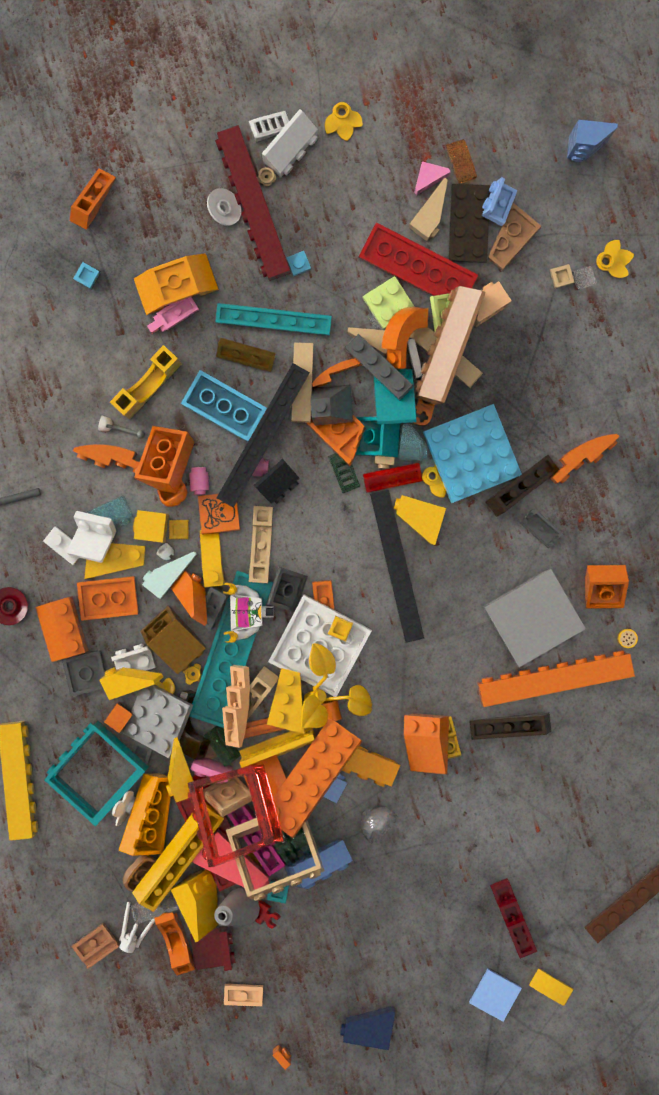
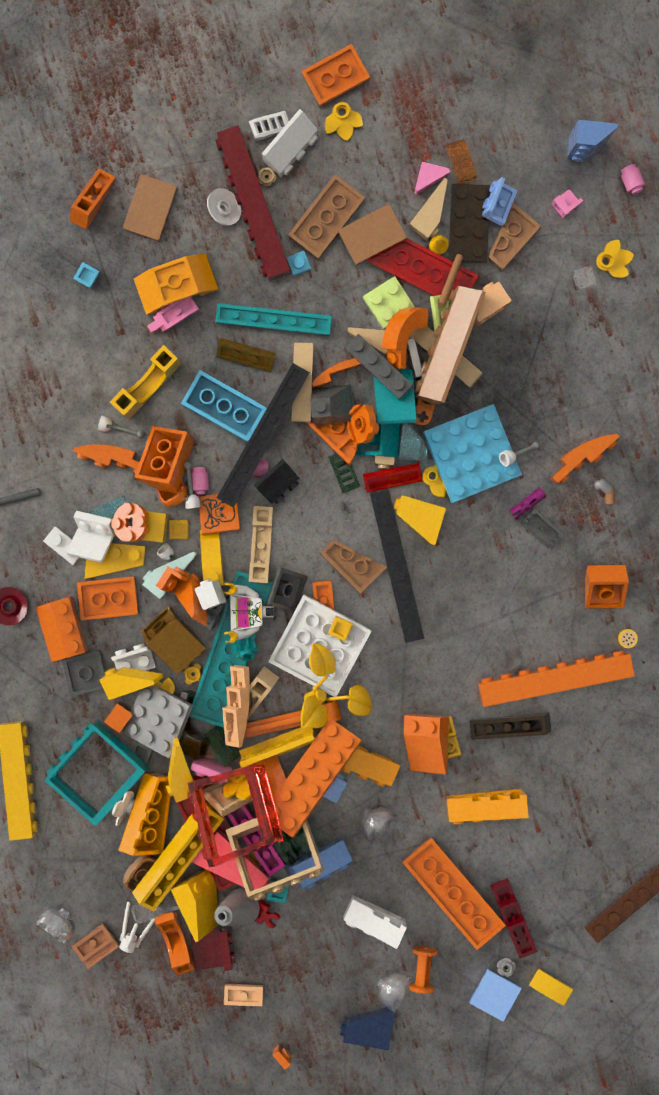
yellow wing [267,668,305,734] -> none
light grey panel [483,569,586,668] -> none
dark brown slope [485,455,560,517] -> none
tan plate [550,264,574,289] -> none
none -> clear cylinder [35,908,74,945]
none -> plate [111,503,149,542]
none -> medium nougat tile [123,174,178,242]
none -> orange bracket [156,566,189,593]
none -> hinge [184,462,201,509]
none -> white brick [195,579,227,610]
none -> yellow plate [223,768,260,800]
none -> teal gear [233,637,258,661]
none -> medium nougat plate [288,174,365,259]
none -> orange plate [301,44,370,107]
none -> medium nougat wing [319,540,387,594]
none -> medium nougat tile [338,204,407,266]
none -> white wedge [343,895,407,949]
none -> orange plate [347,405,379,444]
none -> clear cylinder [377,972,412,1013]
none -> orange plate [402,837,506,950]
none -> orange hose [409,946,438,994]
none -> yellow tile [429,234,449,255]
none -> medium nougat bar [438,254,463,307]
none -> light orange wedge [446,789,529,824]
none -> light grey plate [497,958,516,977]
none -> white hinge [499,442,540,467]
none -> magenta pin [509,488,547,520]
none -> bright pink panel [551,190,584,218]
none -> arm [594,479,615,504]
none -> bright pink brick [621,164,646,195]

